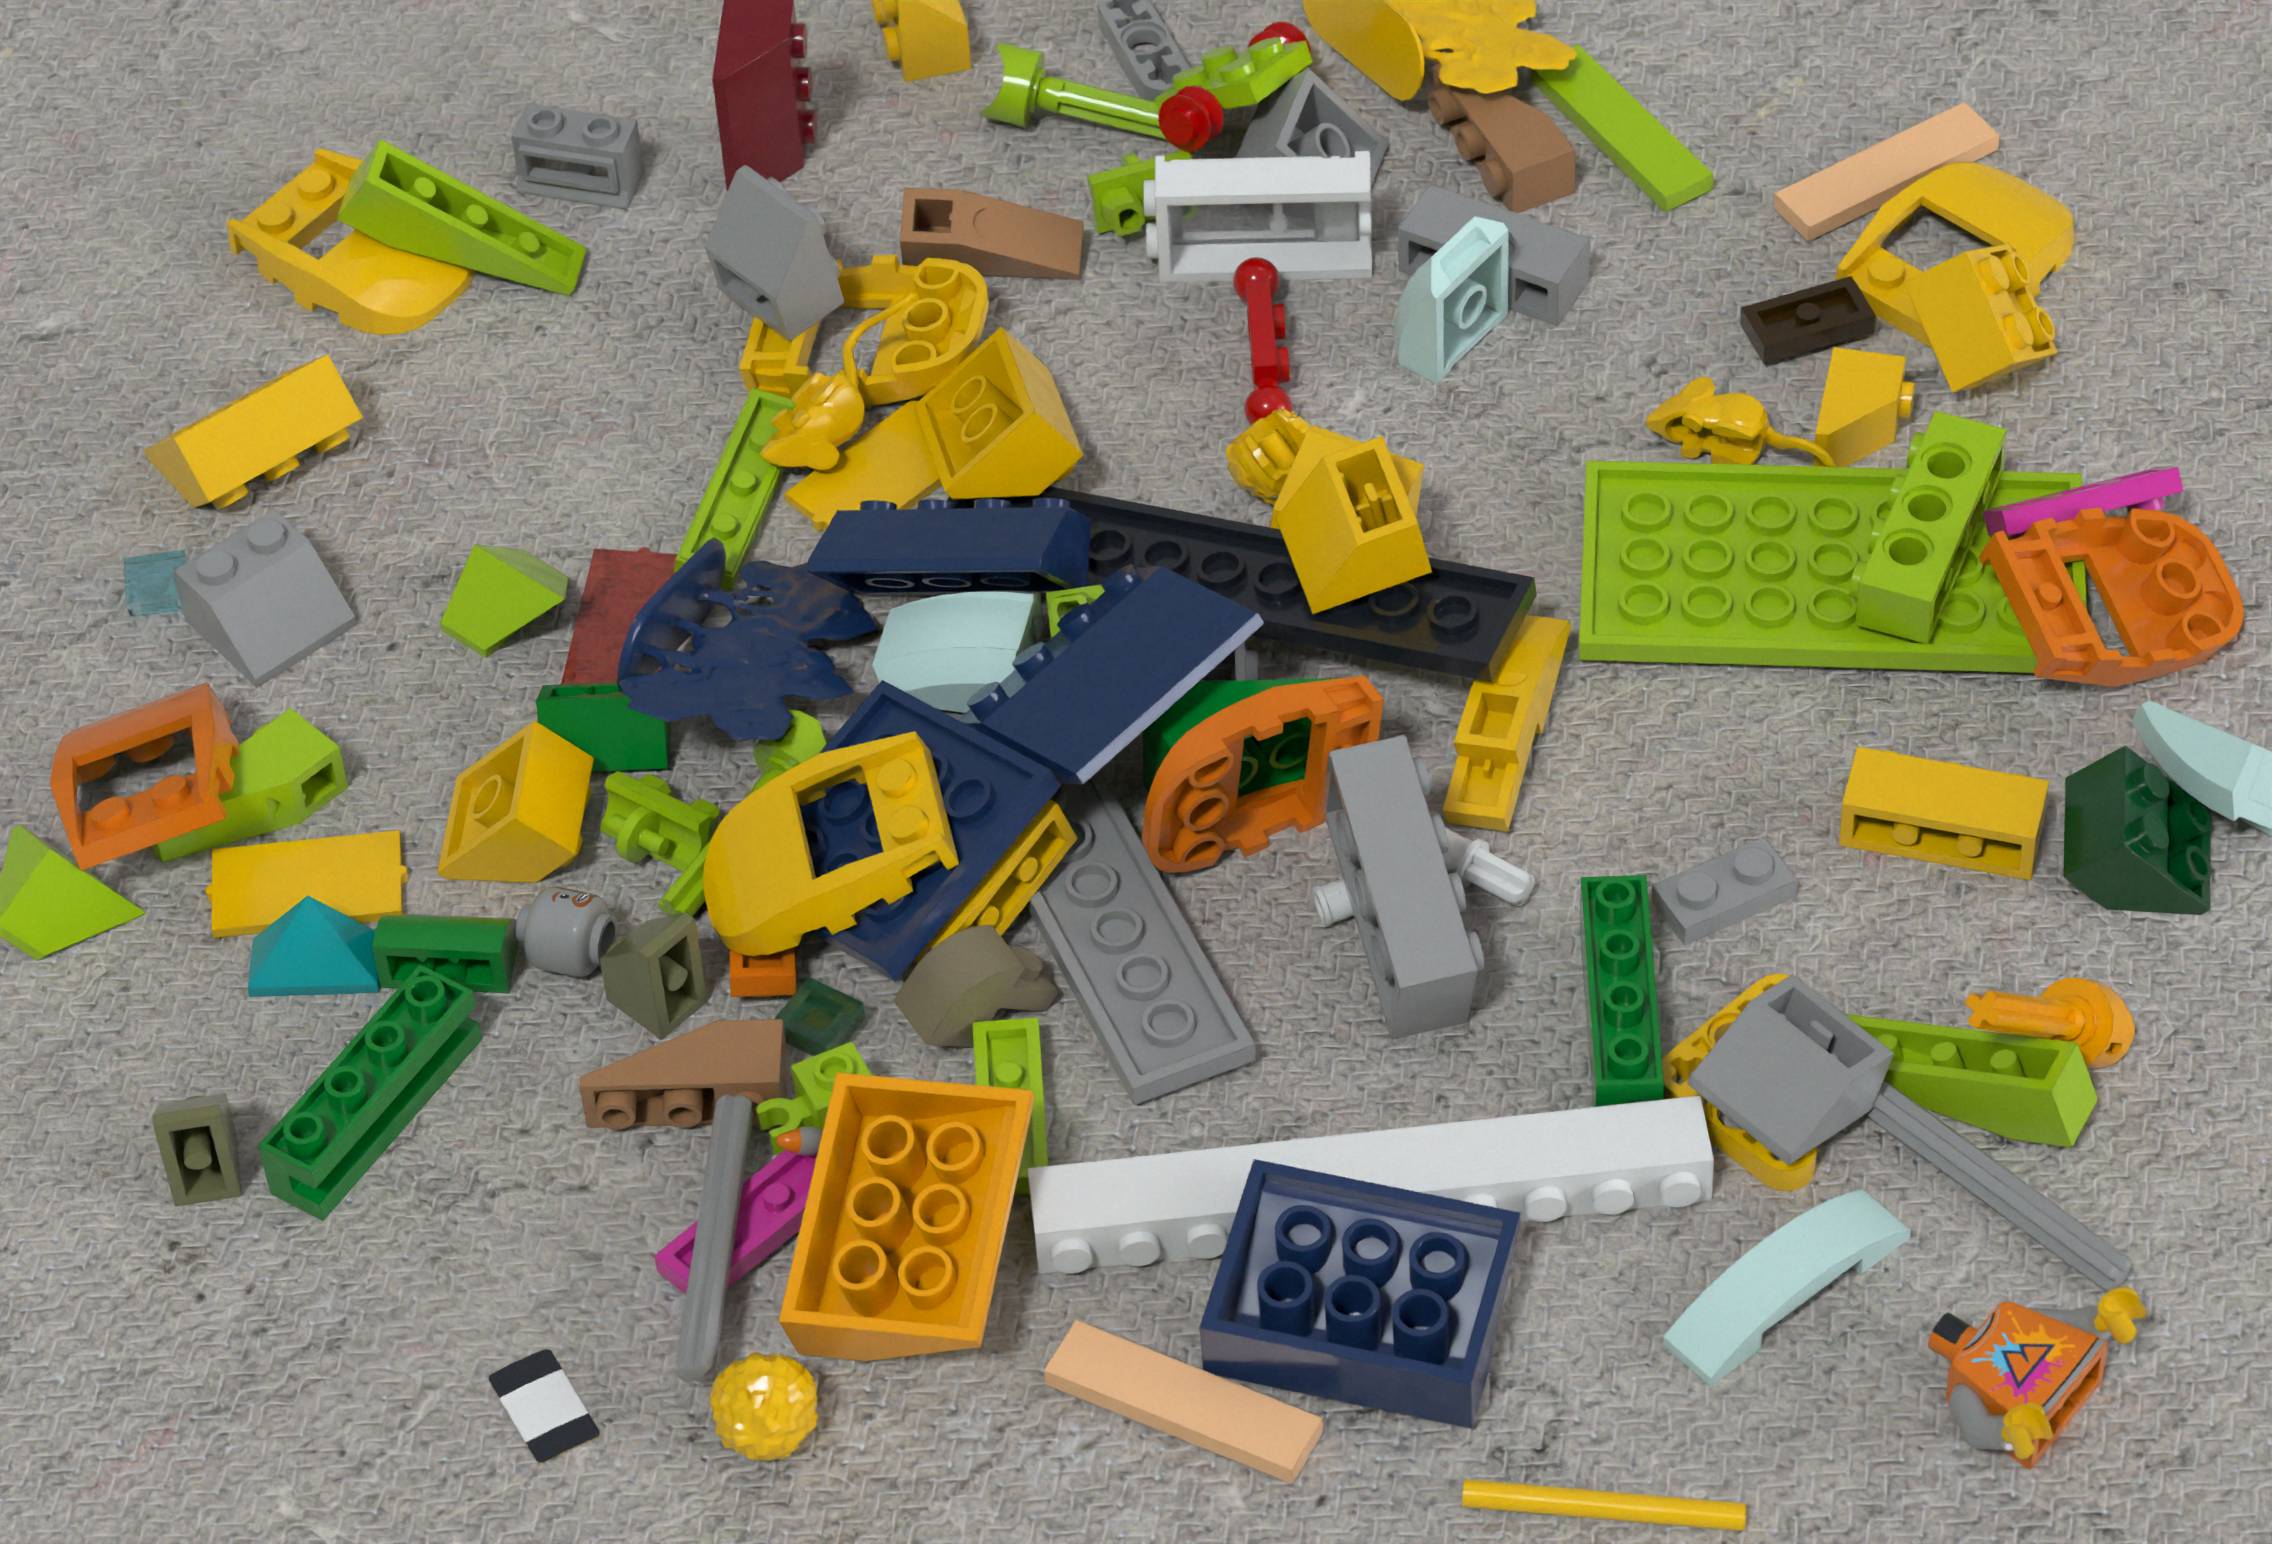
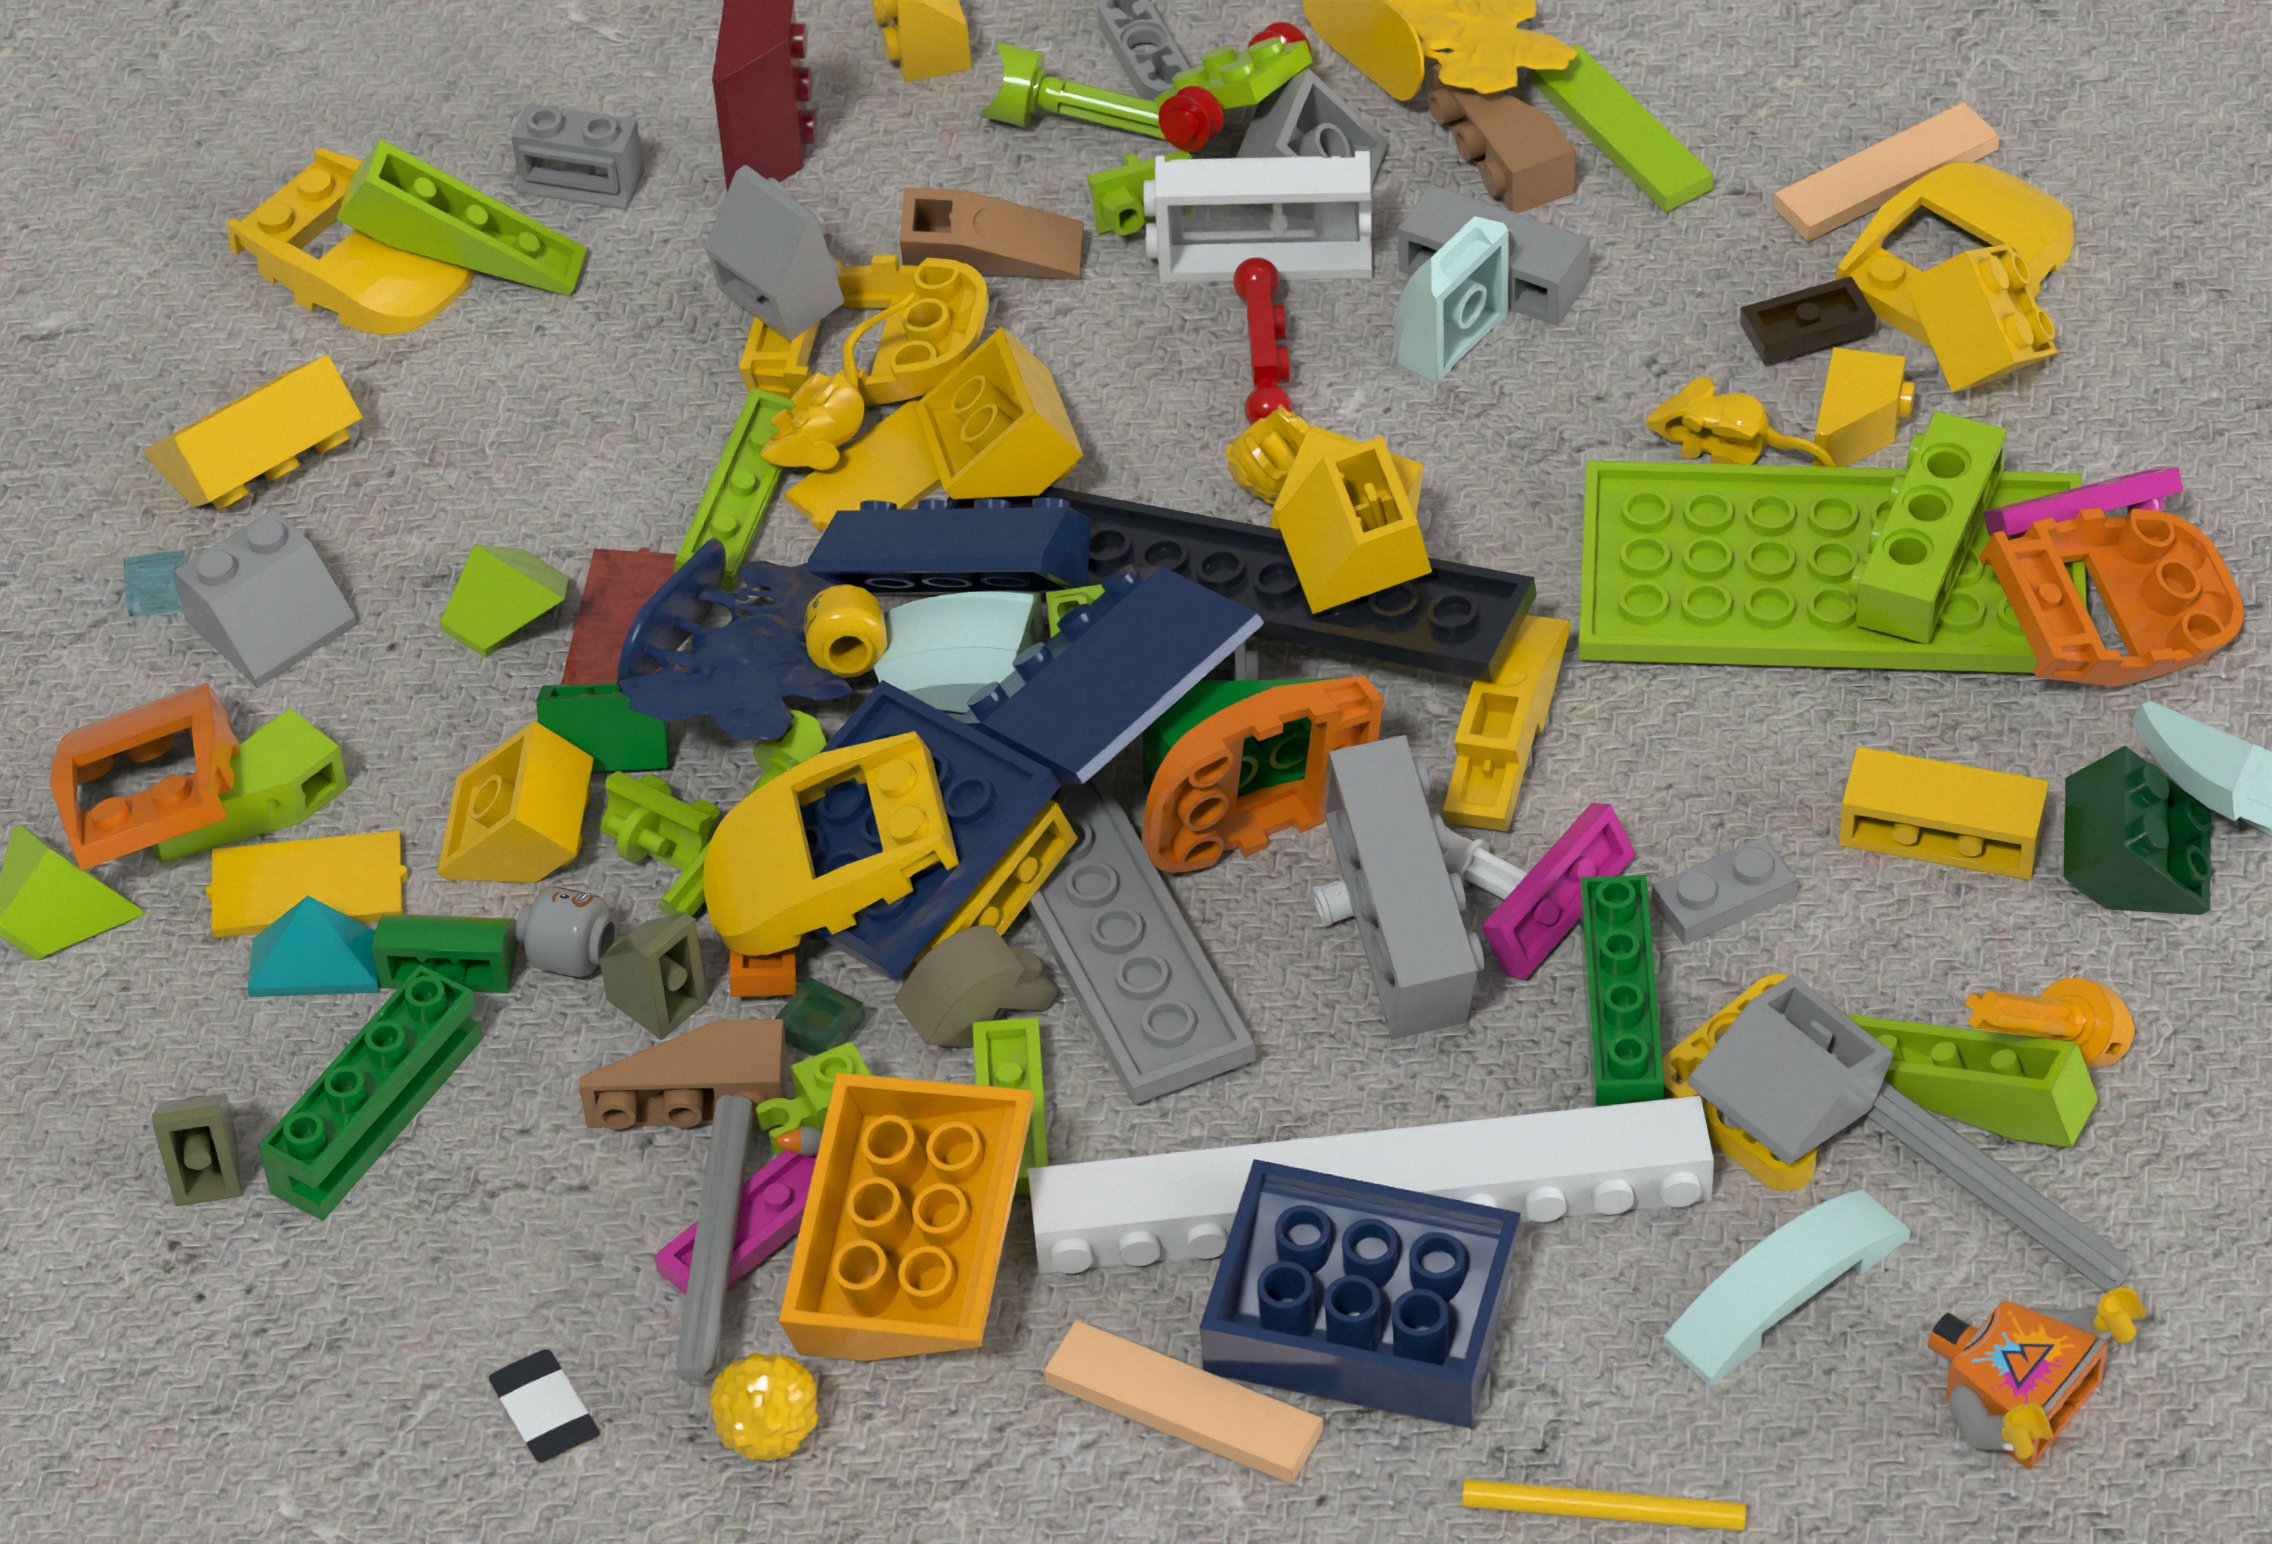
none -> yellow head [804,584,887,678]
none -> dark pink plate [1481,803,1636,979]

